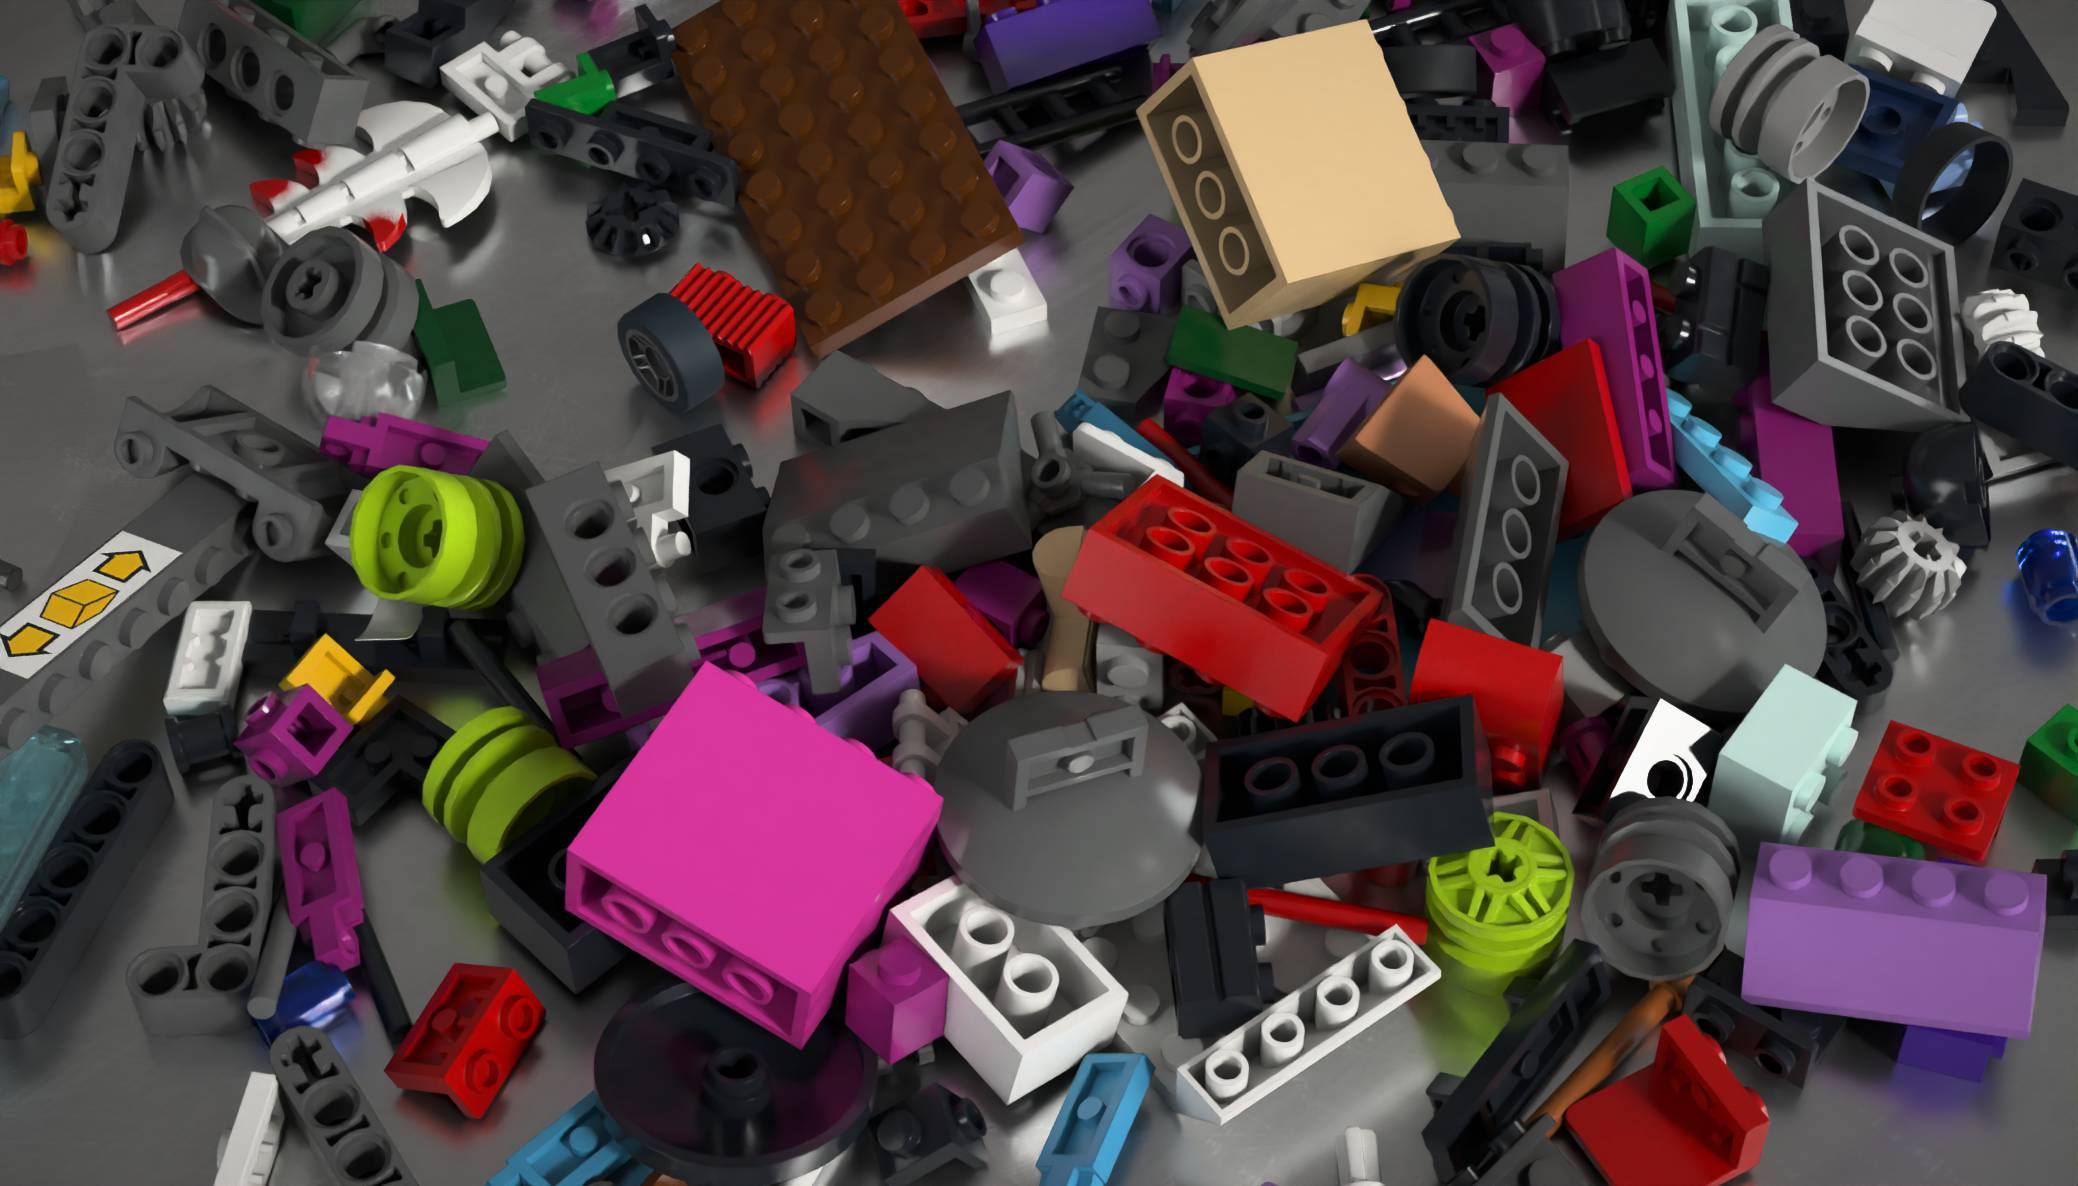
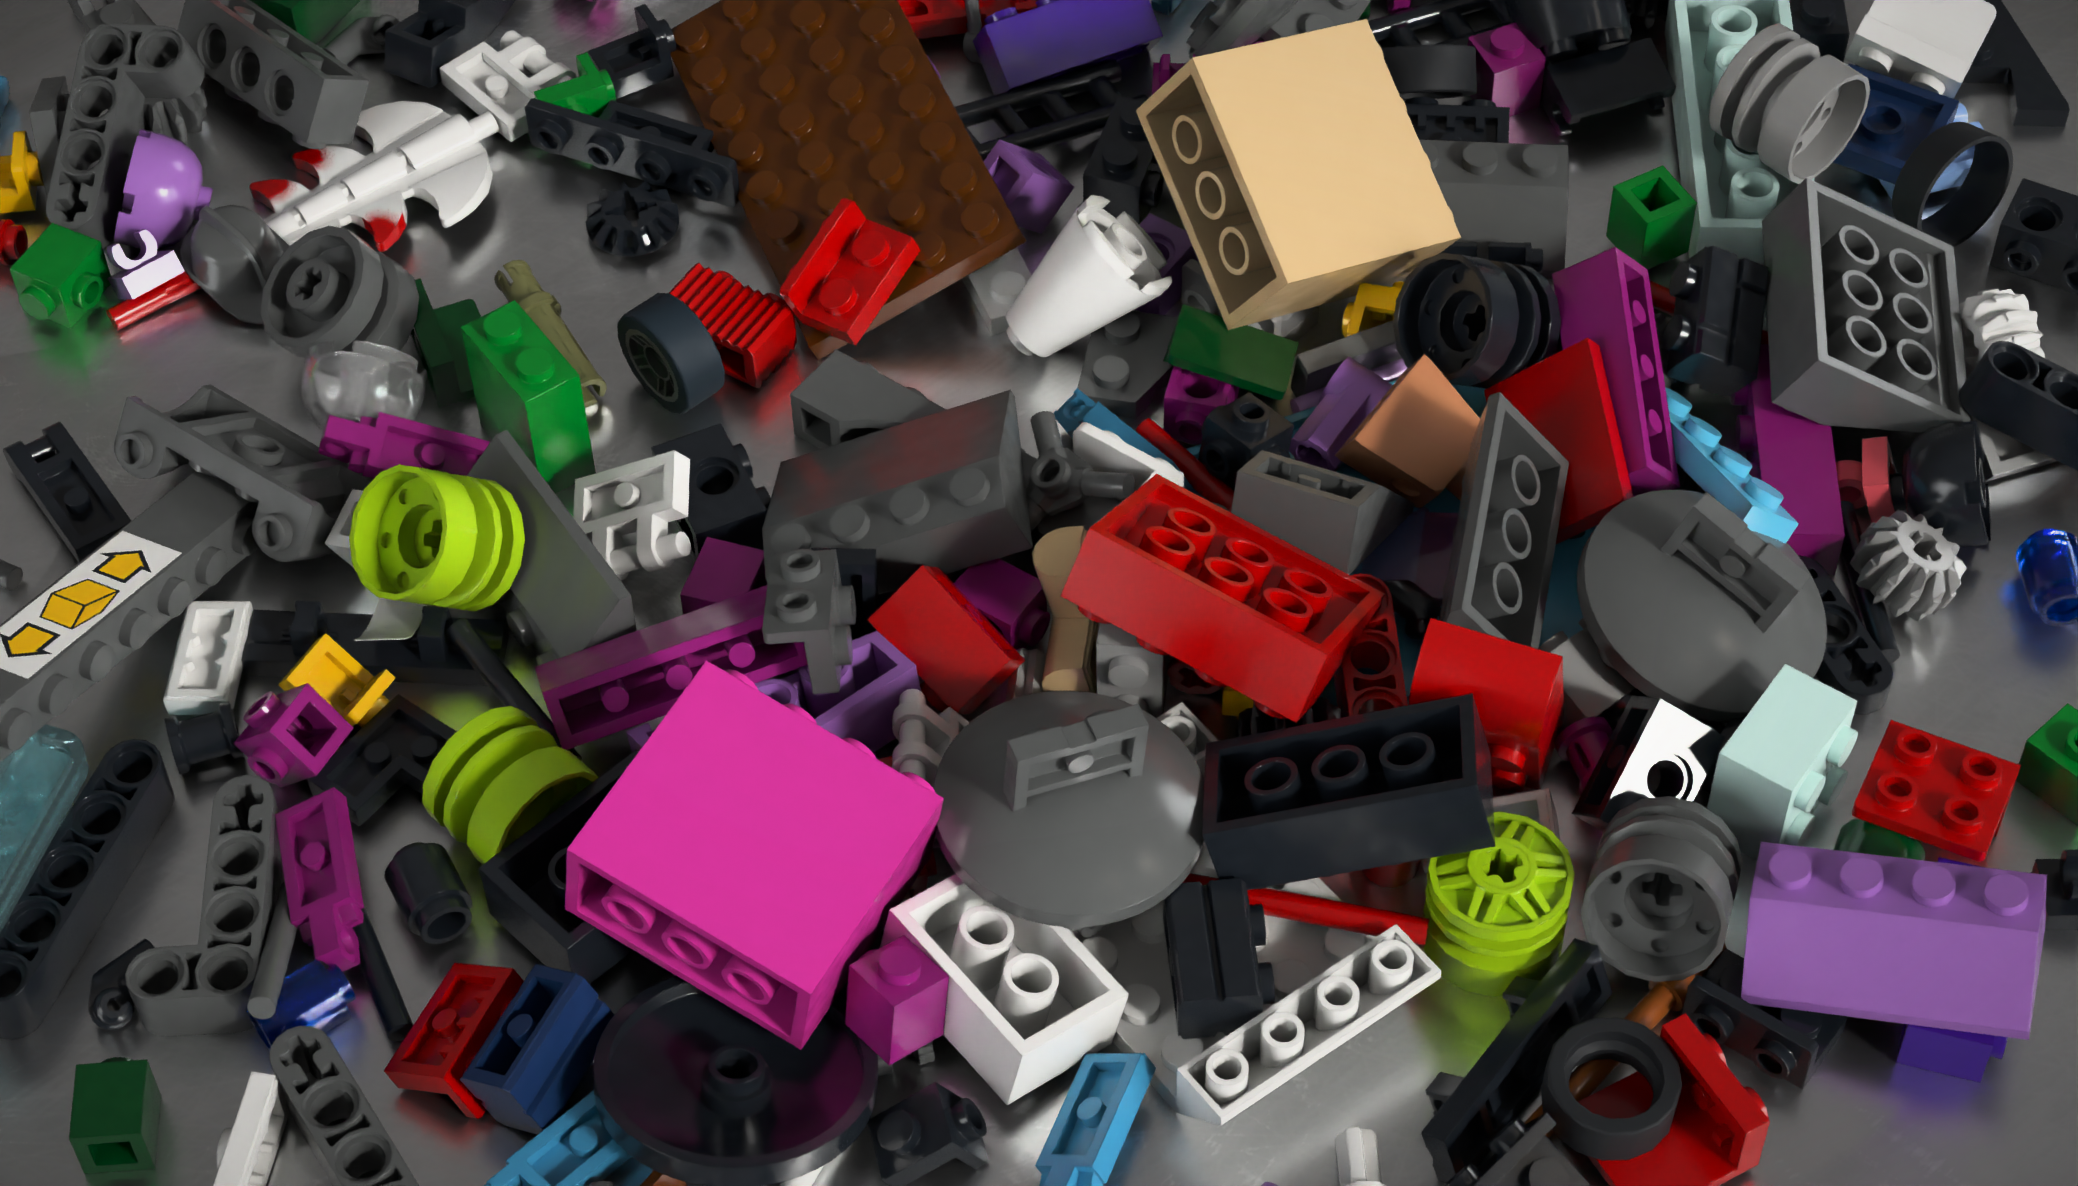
dark grey brick [525,461,701,720] -> none
none -> black plate [3,422,131,563]
none -> green brick [10,223,111,329]
none -> dark green brick [69,1057,161,1174]
none -> black arm [88,939,155,1030]
none -> tile [106,229,185,299]
none -> medium lavender cylinder [114,129,213,249]
none -> black brick [384,842,472,944]
none -> dark blue brick [460,964,615,1134]
none -> green brick [461,300,596,494]
none -> olive pin [494,260,607,407]
none -> magenta brick [680,537,767,614]
none -> red bracket [779,198,921,346]
none -> white cone [1006,195,1172,357]
none -> black brick [1083,96,1164,224]
none -> black tyre [1541,1017,1682,1161]
none -> coral tile [1836,436,1896,523]

